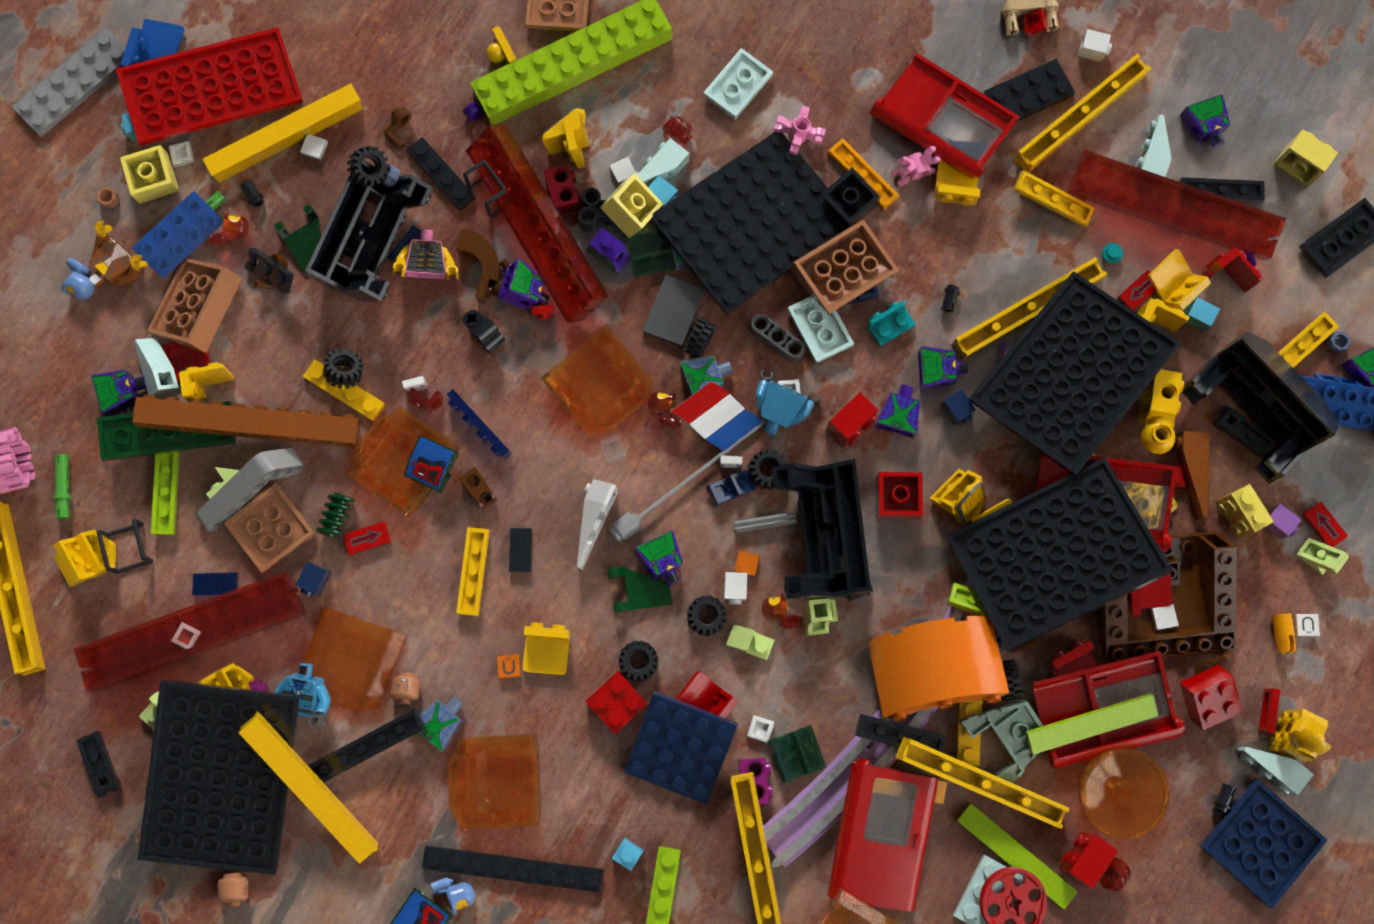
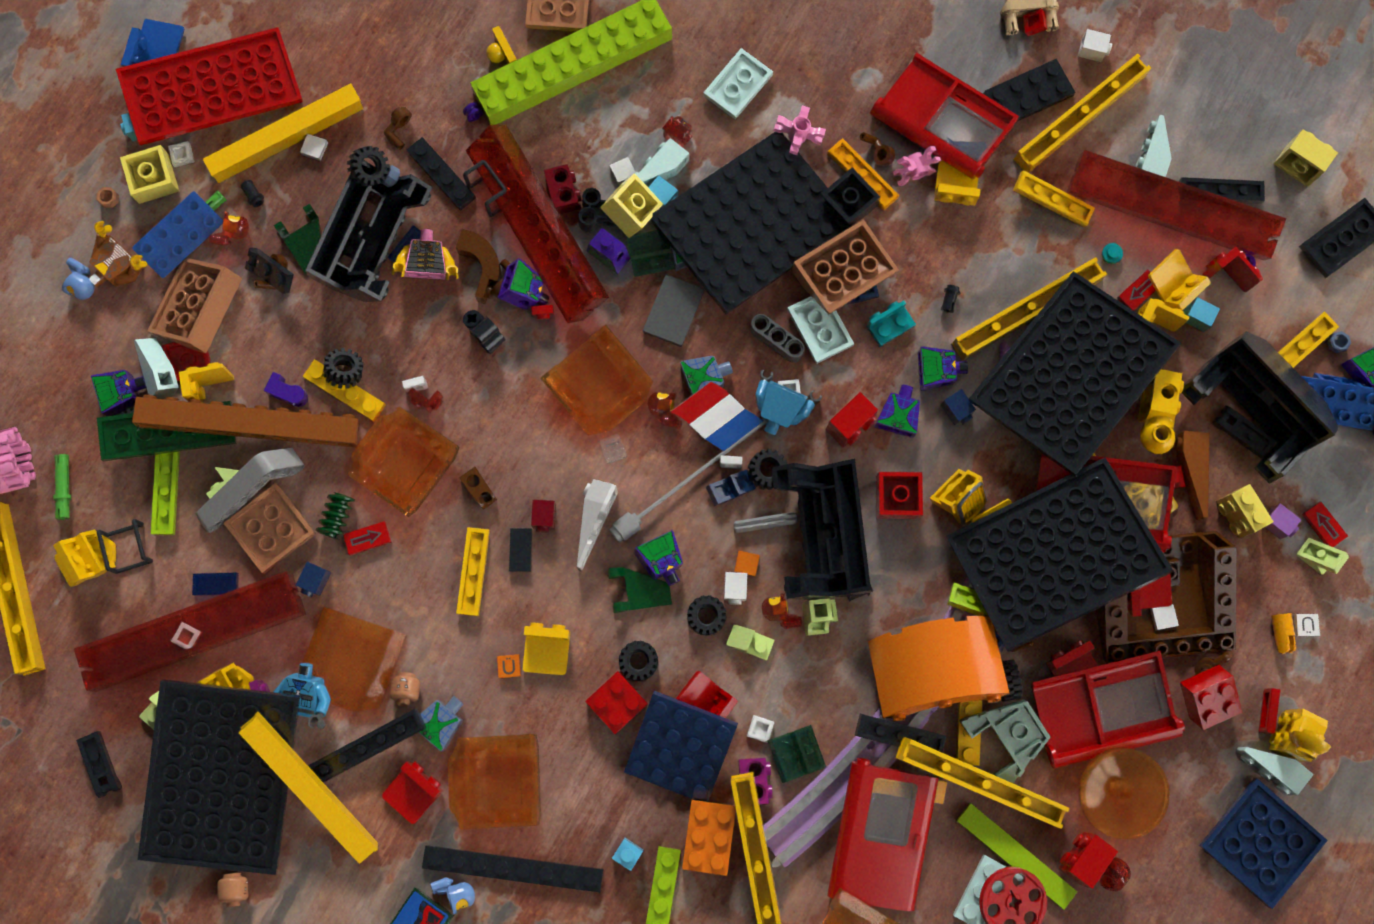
light grey plate [12,28,126,137] -> none
slope [403,434,459,494] -> none
clear blue plate [447,389,512,460] -> none
yellow piece [542,108,589,168] -> none
black tyre [683,318,716,358] -> none
lime tile [1025,693,1158,755] -> none
torso [1180,94,1230,147] -> none
black pin [1213,783,1237,814] -> none
none -> dark purple leg [264,372,308,407]
none -> red bracket [382,761,444,824]
none -> dark red brick [531,500,556,533]
none -> orange brick [682,799,736,876]
none -> reddish brown plate [860,132,895,167]

